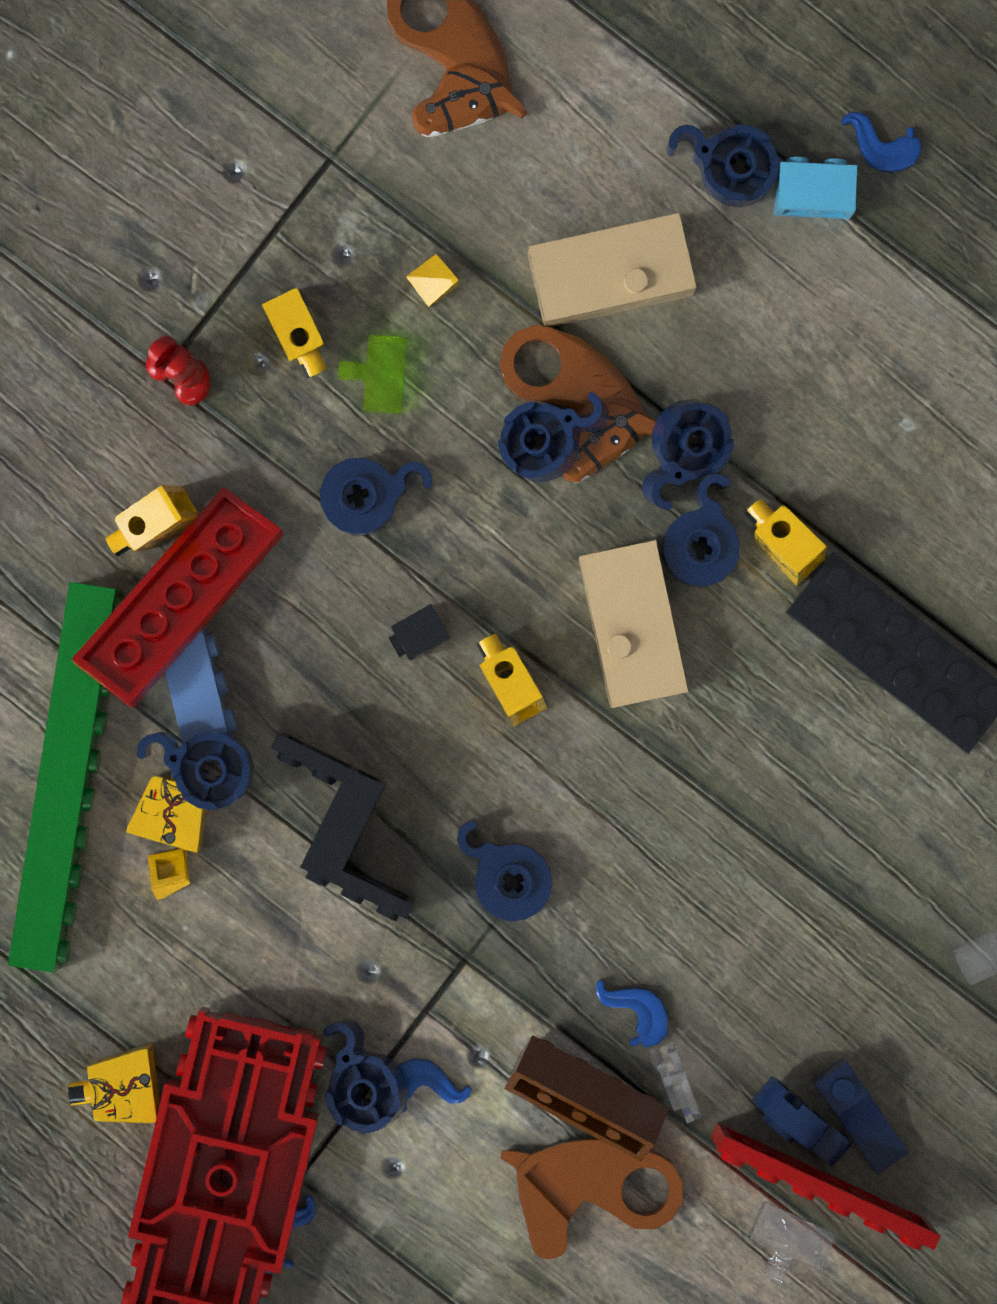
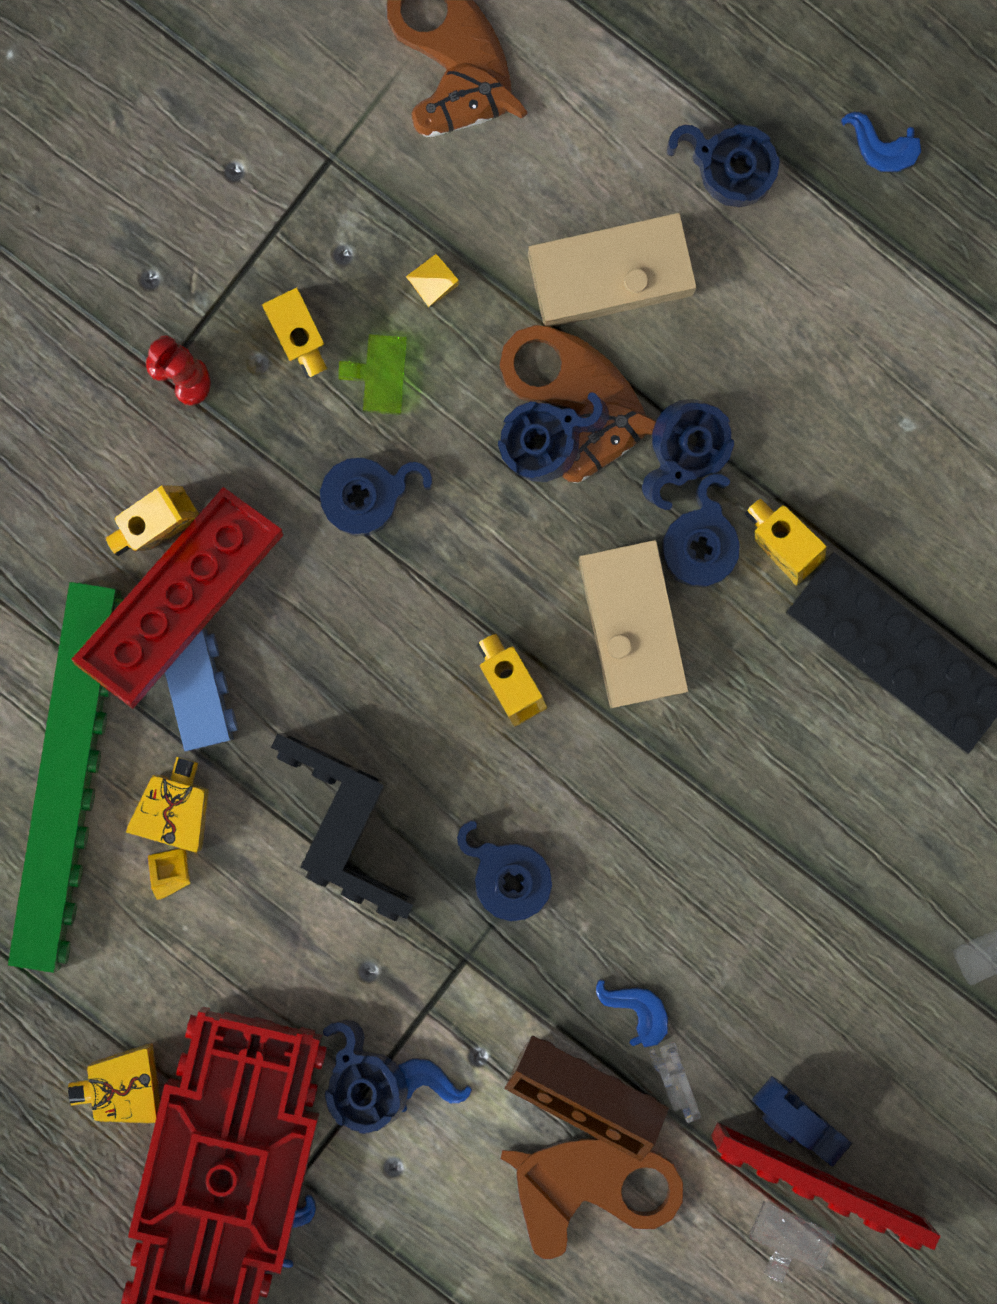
dark blue piece [137,730,254,810] -> none
black brick [389,604,451,661] -> none
medium azure brick [774,157,857,219] -> none
dark blue slope [811,1058,909,1174] -> none

